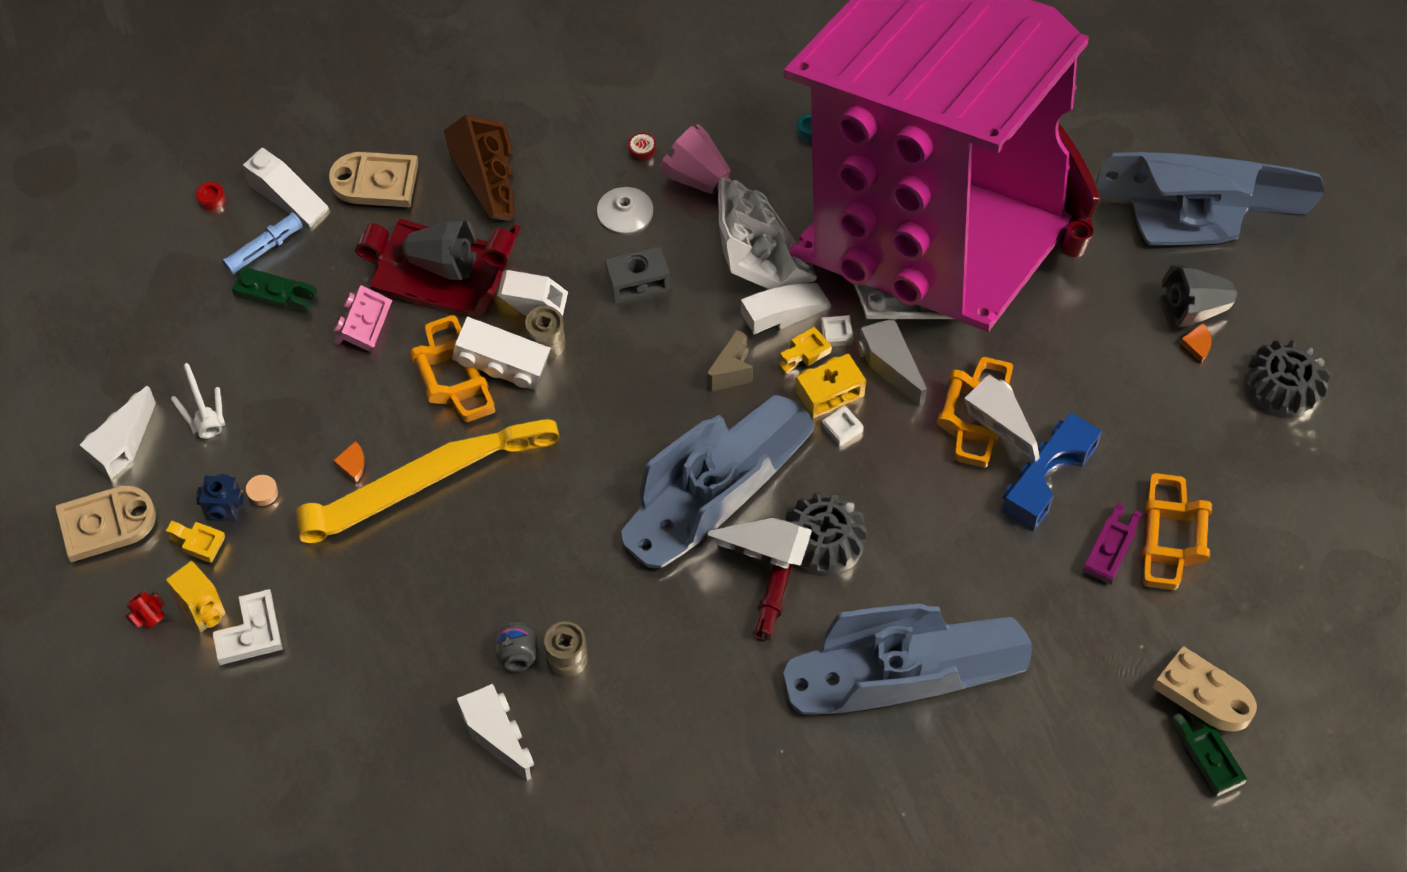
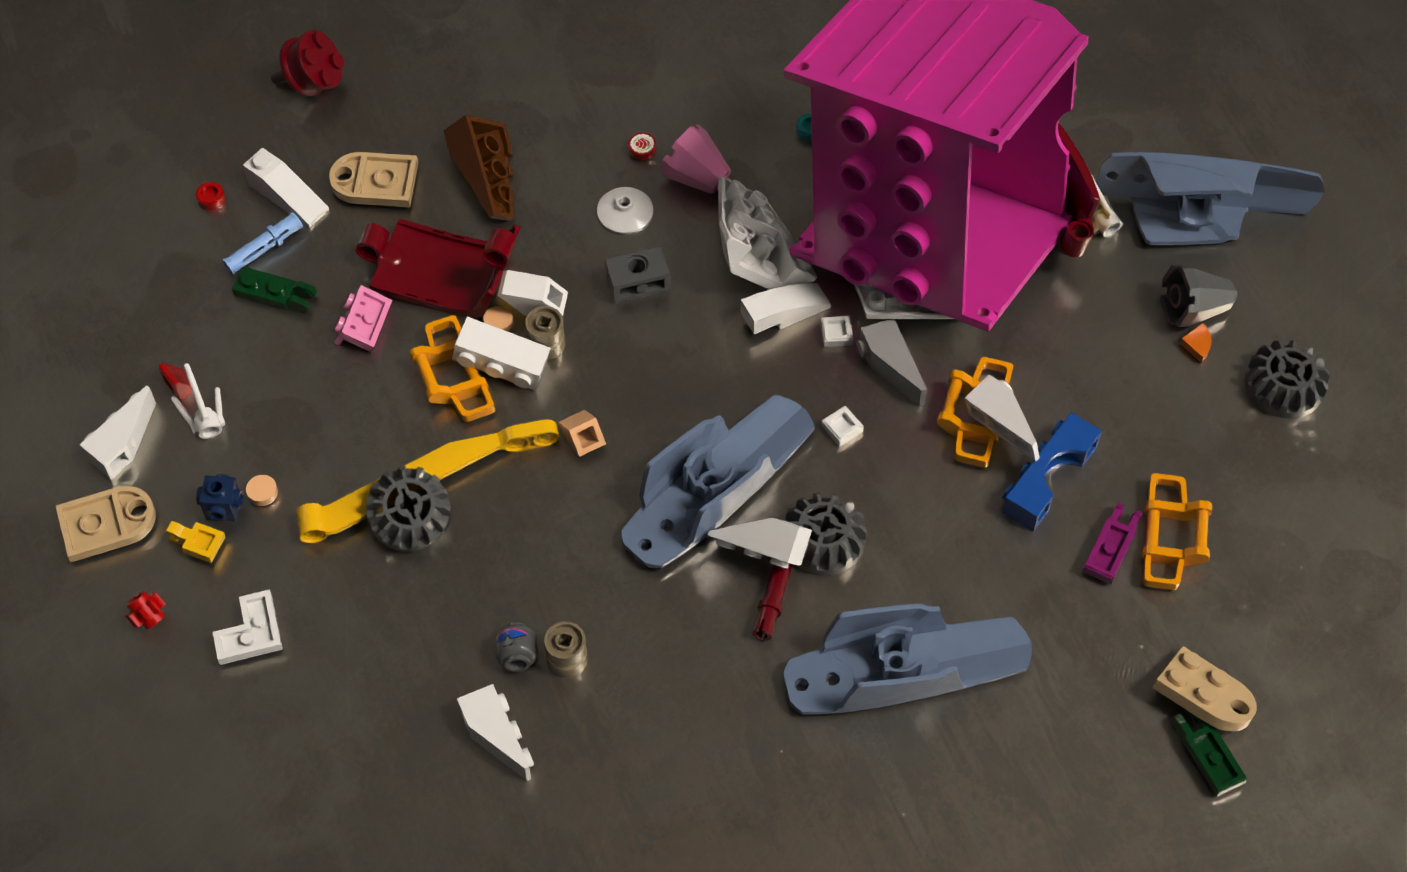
yellow brick [166,561,226,633] -> none
orange tile [333,441,365,483] -> none
dark grey cone [402,220,476,280] -> none
dark tan slope [707,330,753,391] -> none
yellow plate [778,327,832,375] -> none
yellow brick [795,353,866,419] -> none
none -> red slope [159,363,193,400]
none -> dark red wheel [271,30,344,97]
none -> dark grey gear [366,466,451,552]
none -> light nougat tile [483,306,513,332]
none -> light nougat brick [558,410,606,457]
none -> white plant [1091,174,1123,237]

